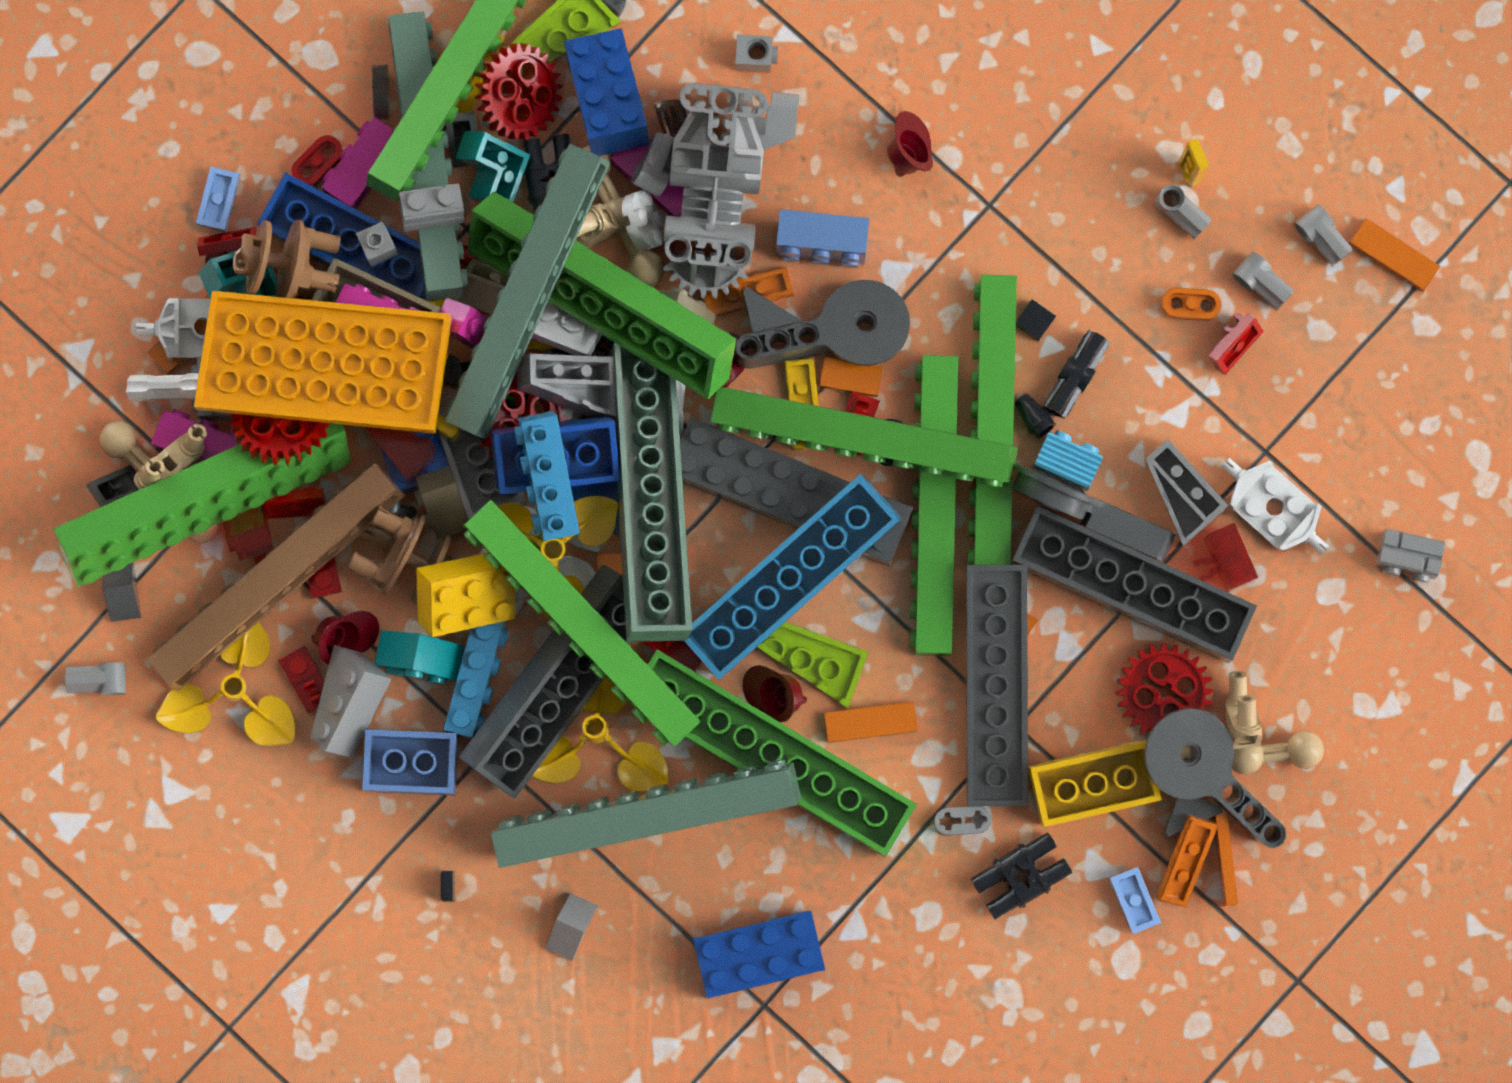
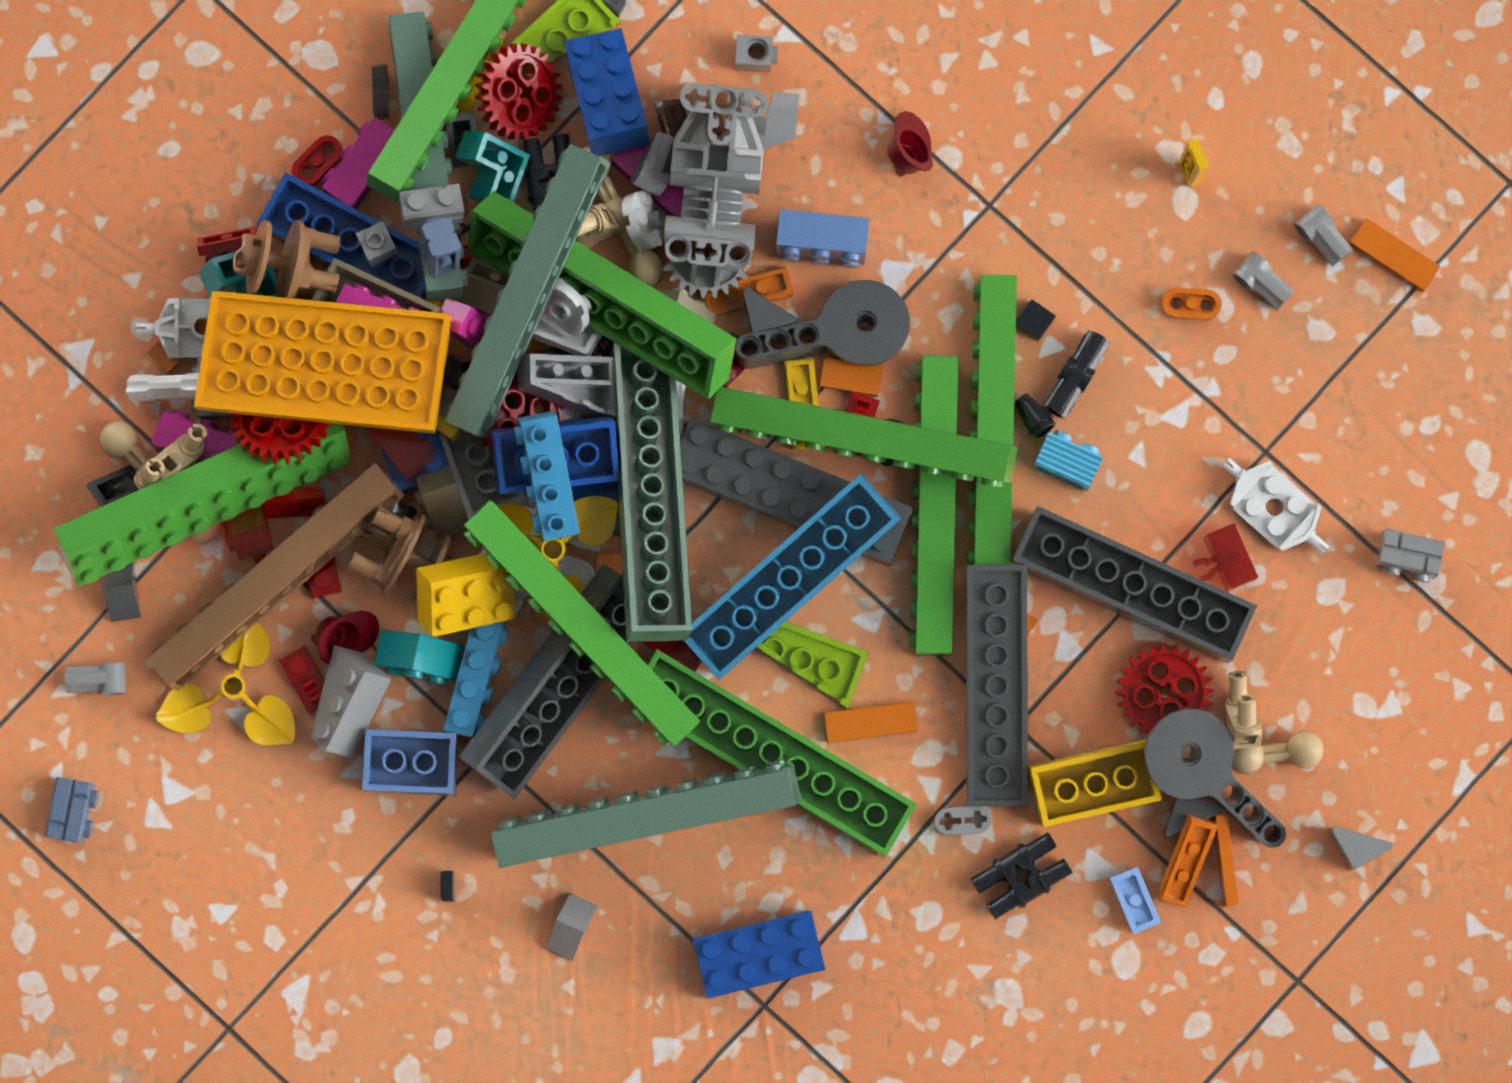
light blue plate [196,166,240,232] -> none
yellow plant [532,678,669,792] -> none
dark red piece [742,665,807,723] -> none
dark grey beam [1012,463,1176,561] -> none
light grey wedge [1146,439,1229,546] -> none
light grey piece [1155,184,1212,239] -> none
red plate [1208,313,1264,375] -> none
none -> sand blue brick [45,777,99,844]
none -> sand blue brick [420,216,461,278]
none -> white plate [540,277,591,337]
none -> light grey slope [1329,826,1393,871]

